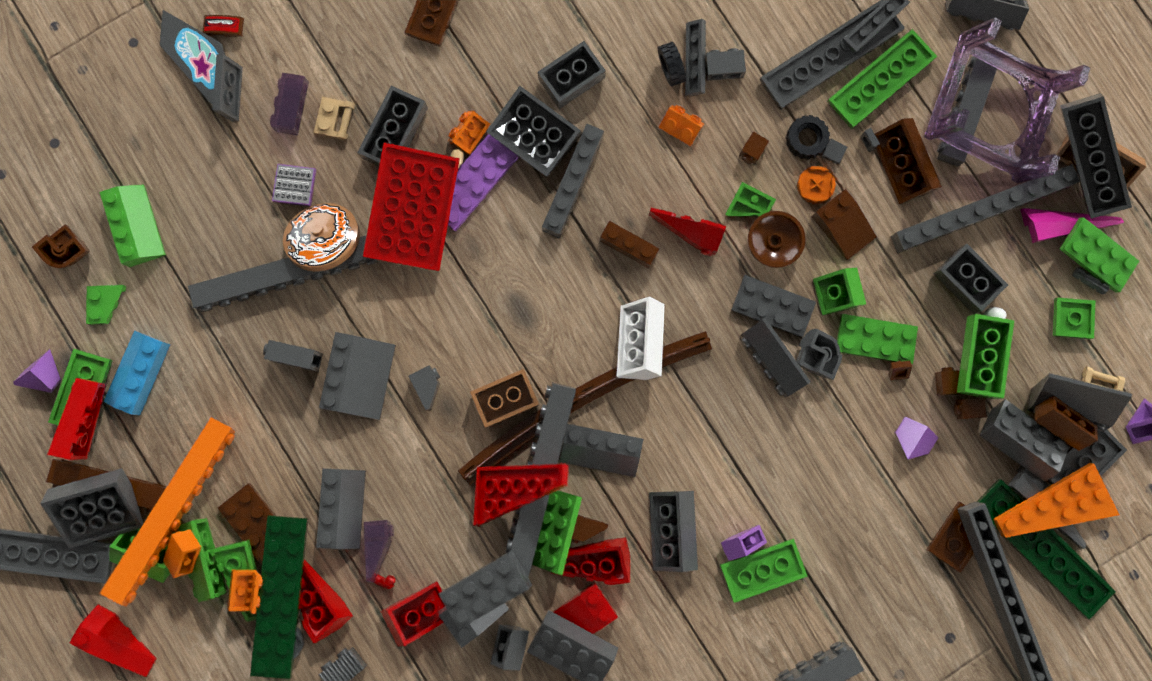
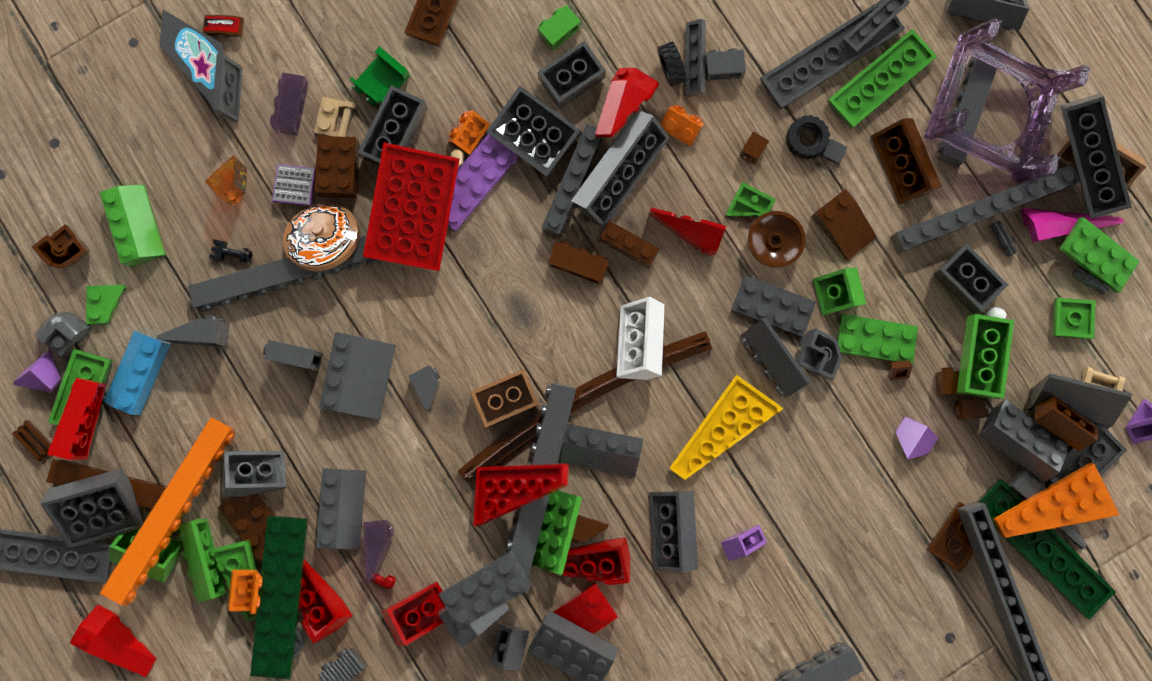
orange brick [163,529,201,578] -> none
bright green plate [720,538,808,603] -> none
orange tile [797,166,836,204] -> none
dark grey tile [861,128,880,152] -> none
none -> reddish brown tile [12,420,51,461]
none -> dark grey brick [35,312,92,357]
none -> dark grey slope [157,316,230,347]
none -> clear orange slope [205,155,247,206]
none -> black hinge [209,239,253,263]
none -> dark grey slope [221,451,286,497]
none -> reddish brown brick [315,136,360,198]
none -> green panel [349,46,410,108]
none -> bright green brick [538,5,581,51]
none -> reddish brown brick [548,240,610,285]
none -> dark grey brick [571,110,670,228]
none -> red wedge [595,67,659,137]
none -> yellow wing [669,375,784,480]
none -> dark grey axle [991,221,1017,257]

